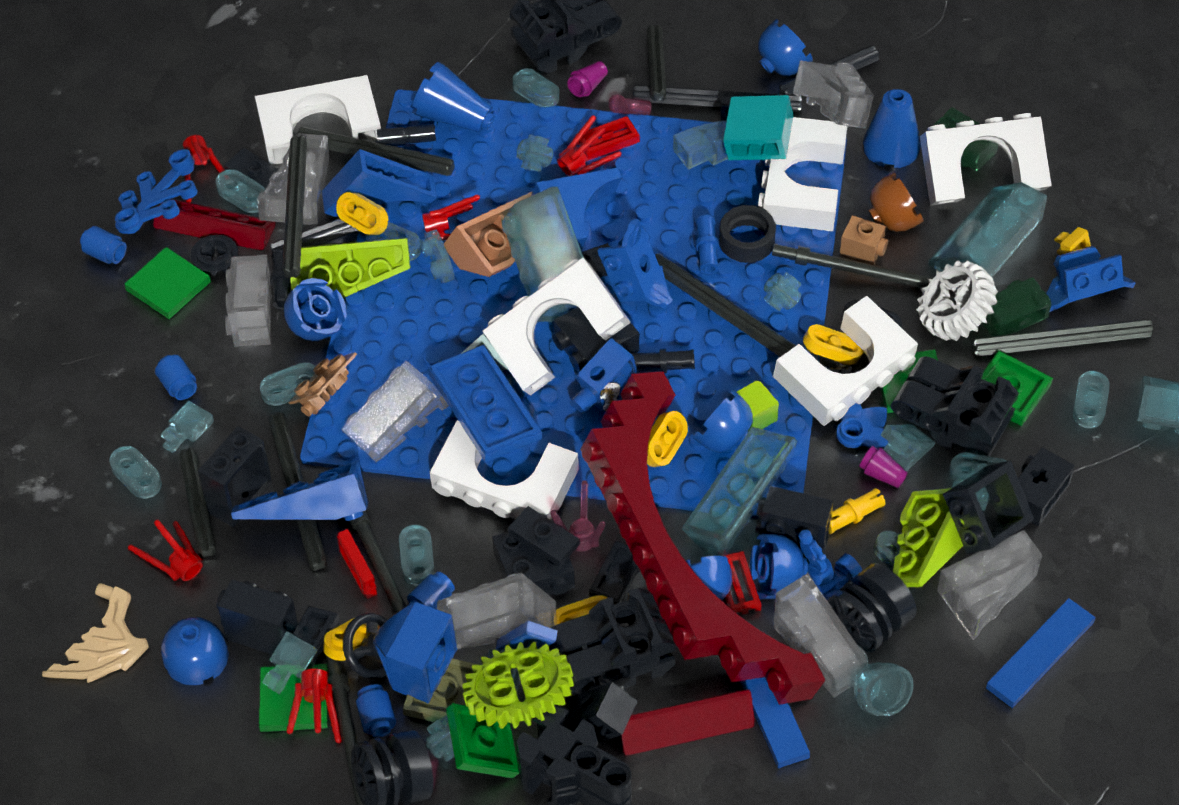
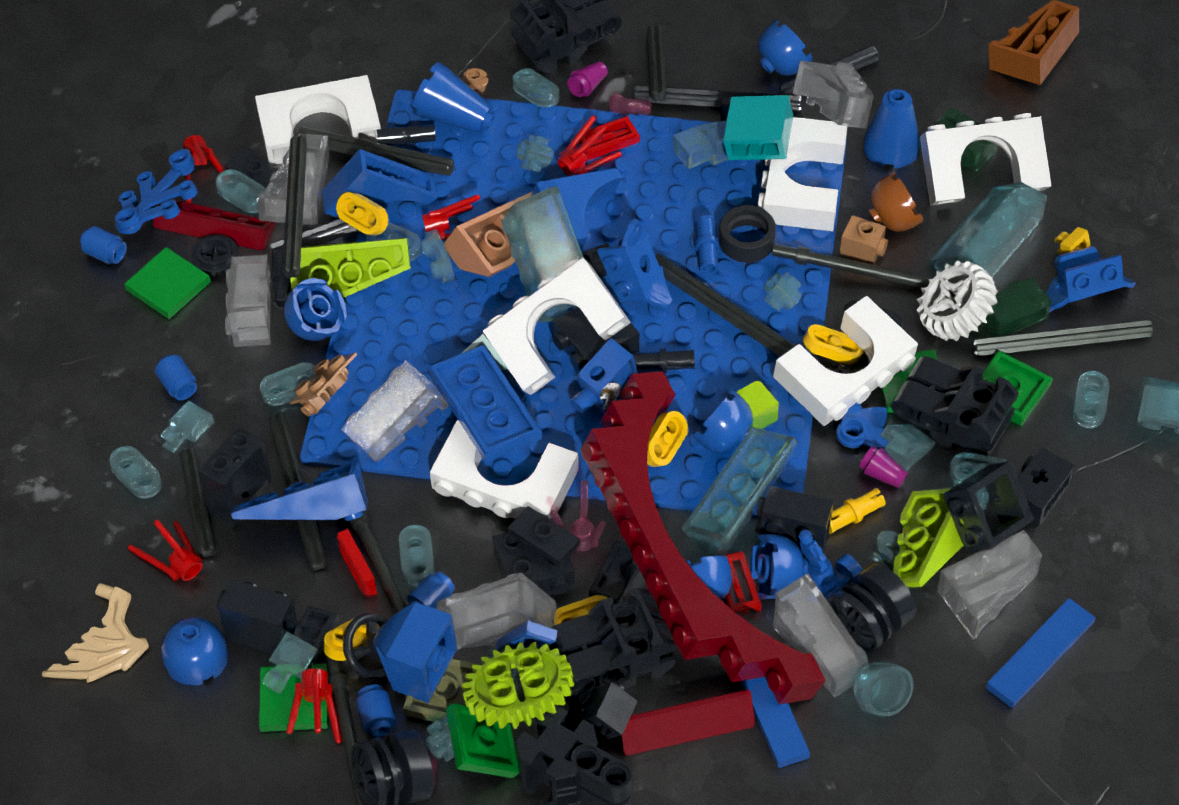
none -> medium nougat plate [461,68,489,94]
none -> dark orange wedge [988,0,1079,85]

